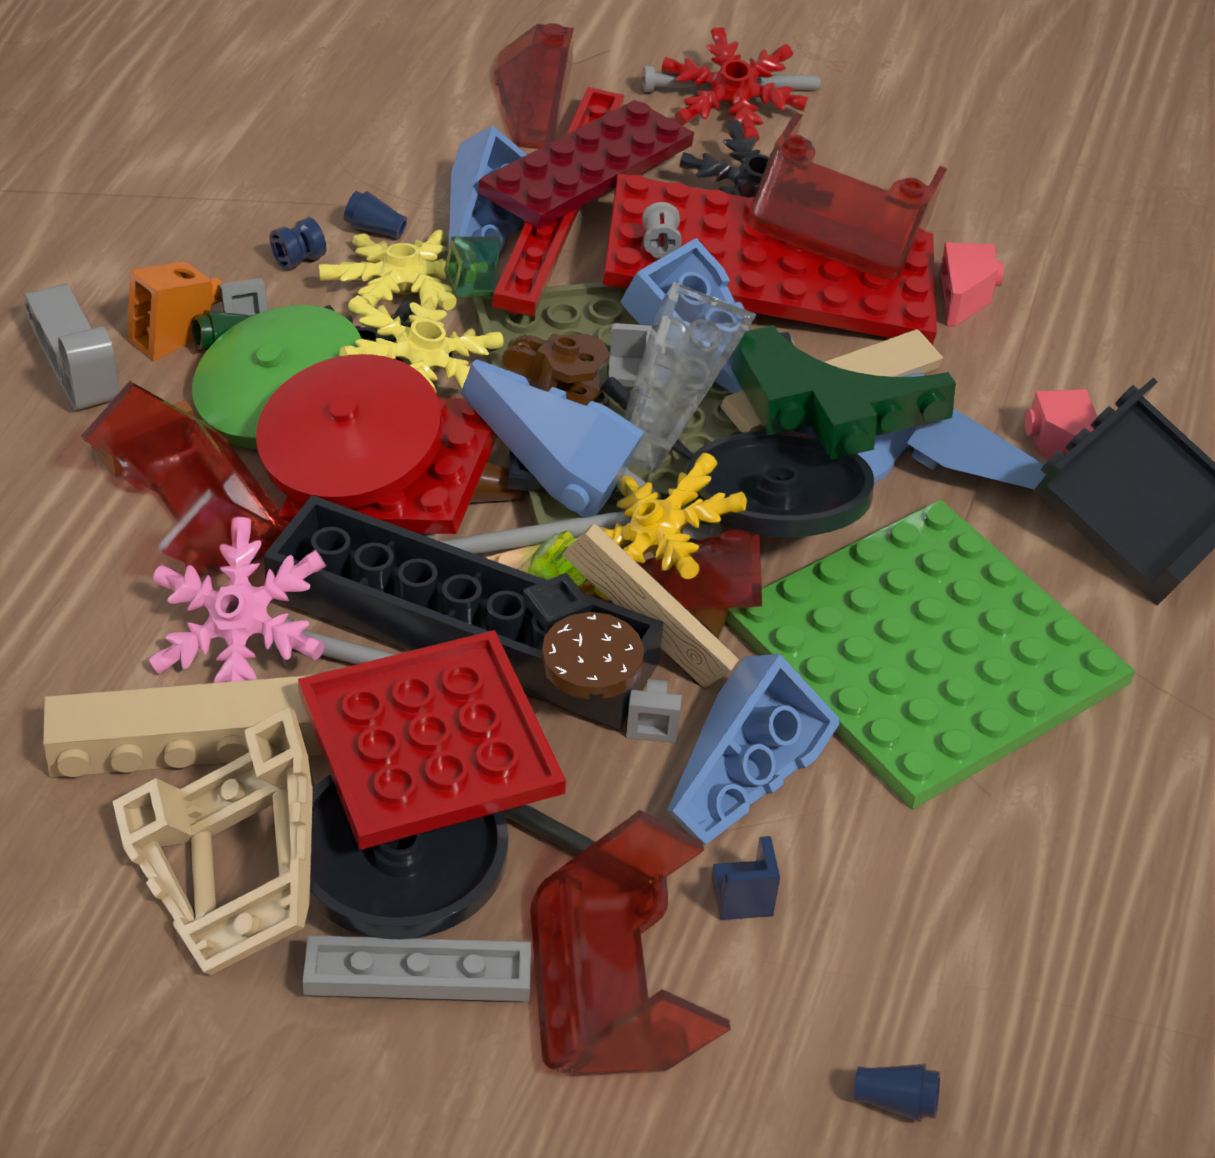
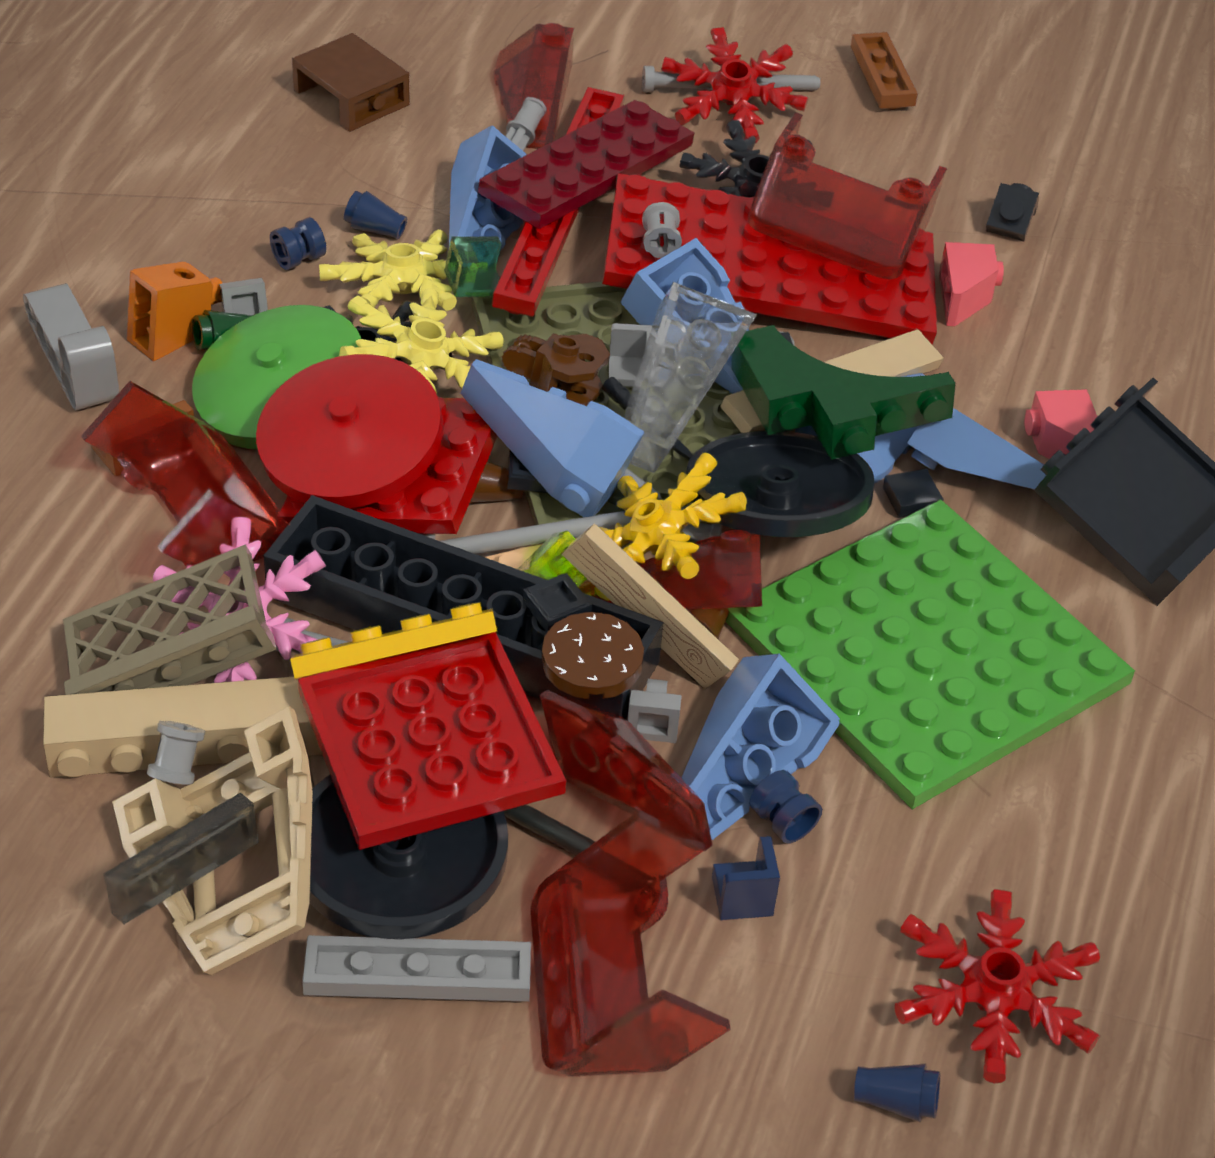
none -> dark tan fence [63,544,276,695]
none -> clear smoke plate [104,792,259,925]
none -> light grey bush [147,721,205,785]
none -> yellow plate [290,602,497,679]
none -> reddish brown panel [292,33,410,132]
none -> light grey axle [505,97,547,151]
none -> clear red wedge [540,690,713,851]
none -> dark blue wheel [749,770,823,844]
none -> dark orange plate [851,32,918,109]
none -> black tile [883,469,943,518]
none -> red piece [894,889,1100,1083]
none -> black bracket [986,183,1039,241]

